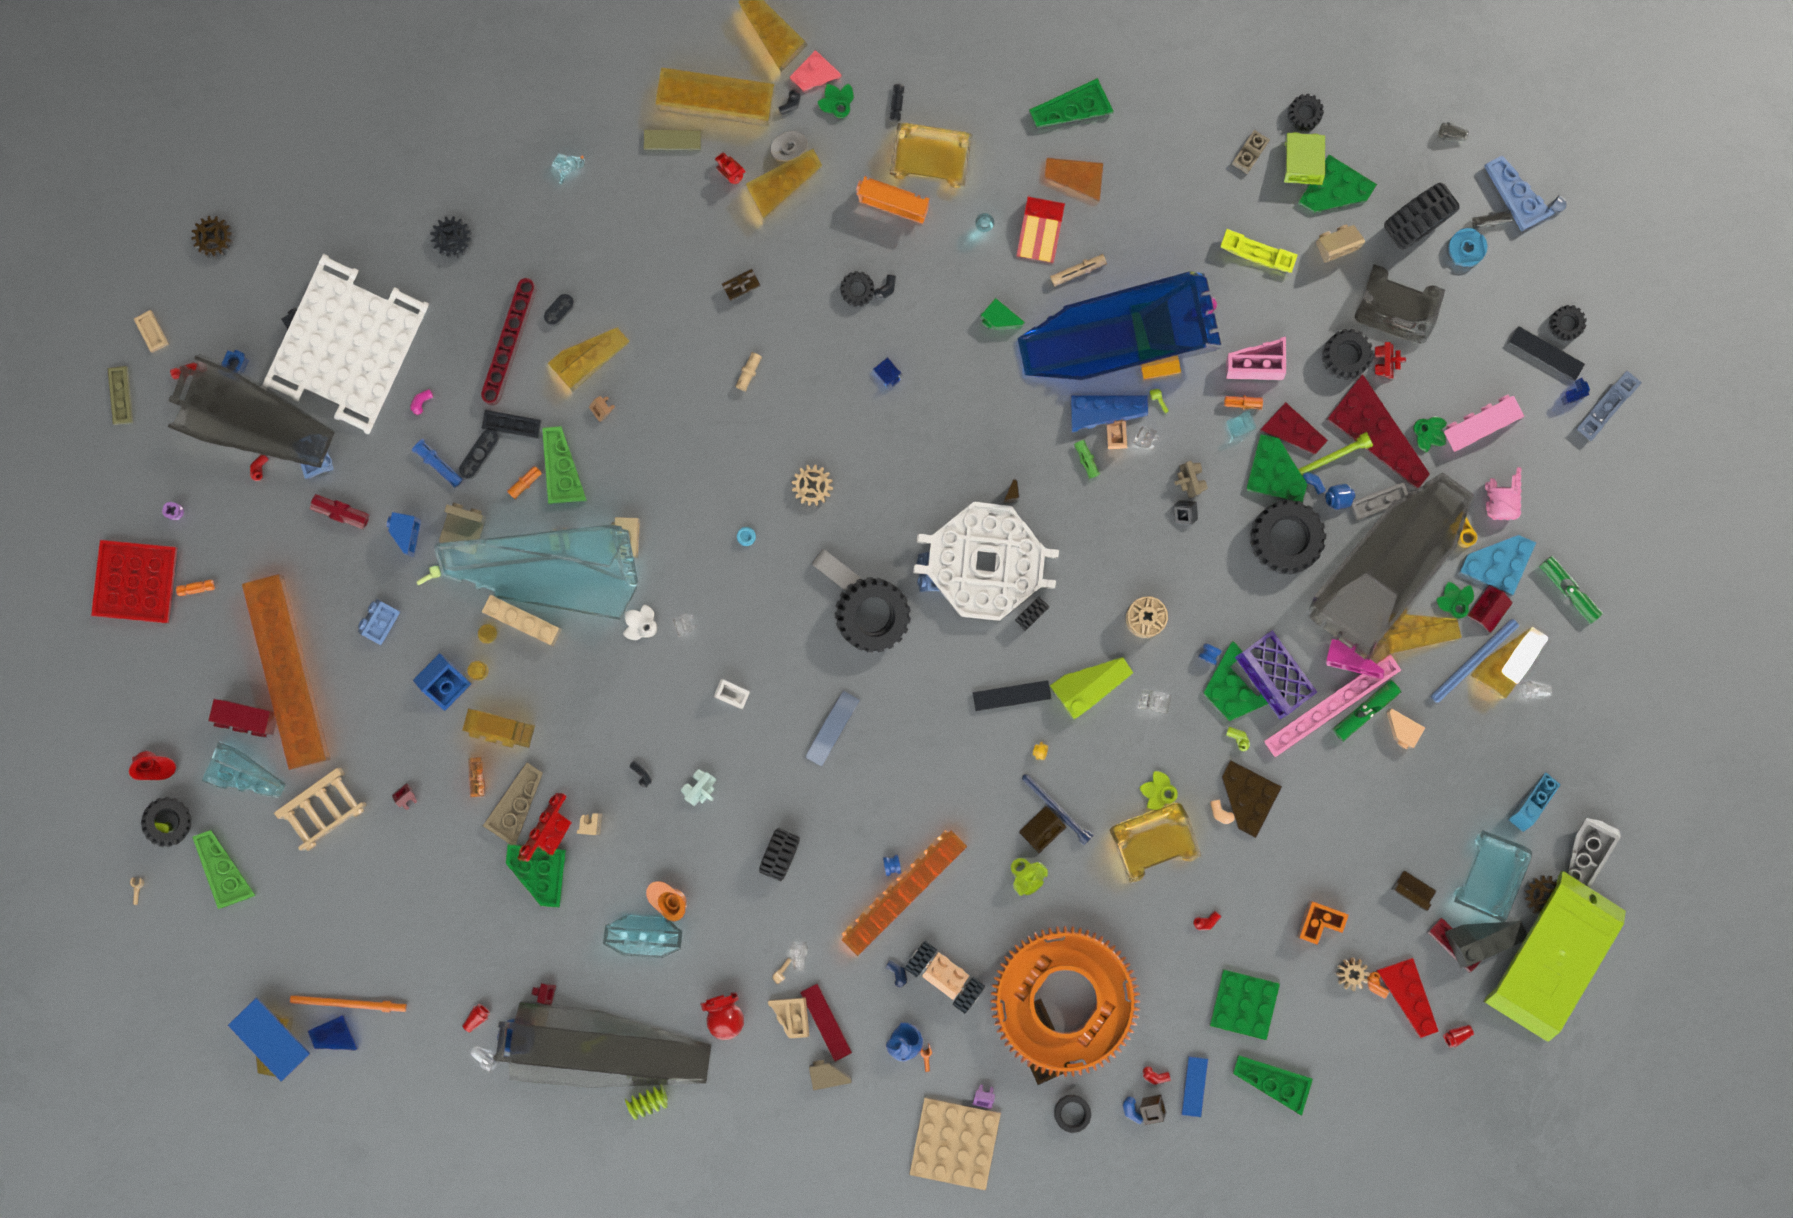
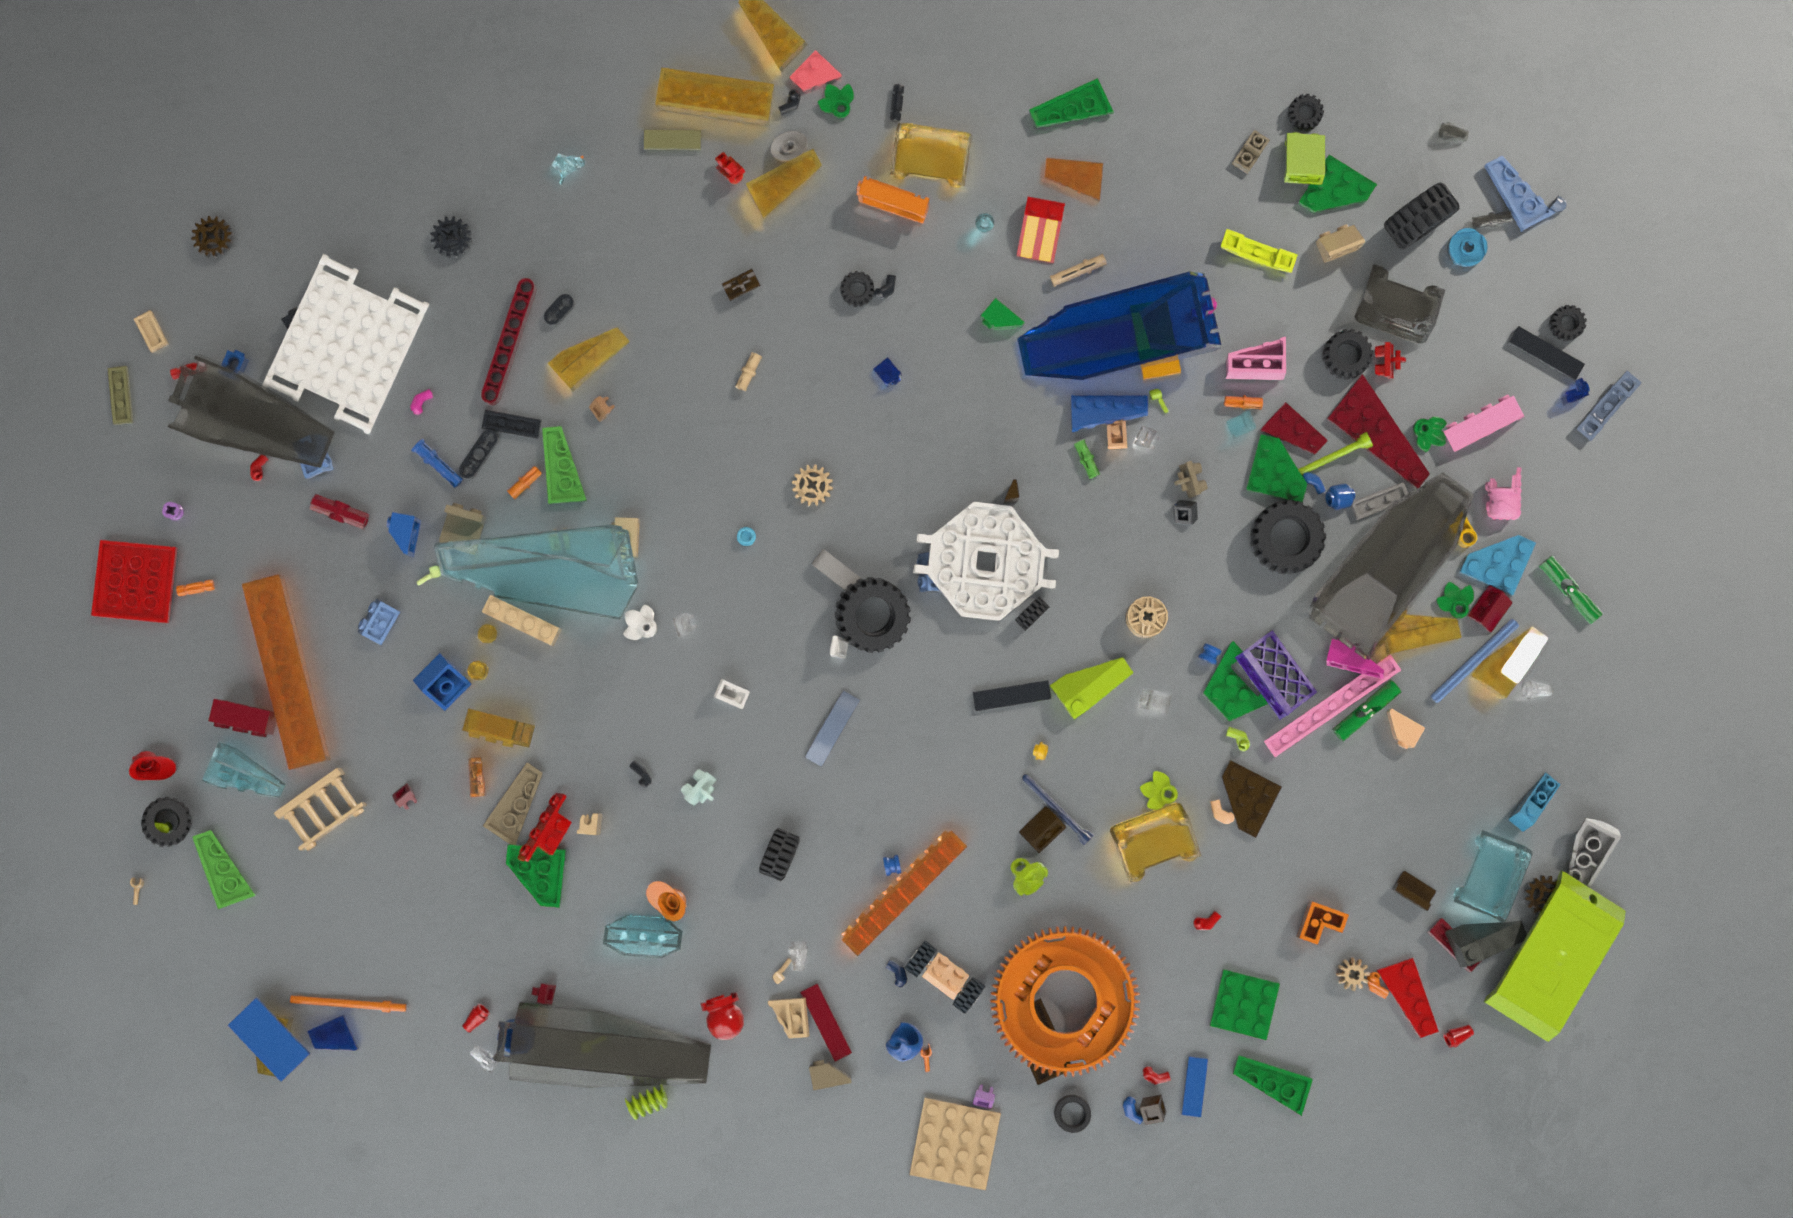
none -> white slope [830,636,849,659]

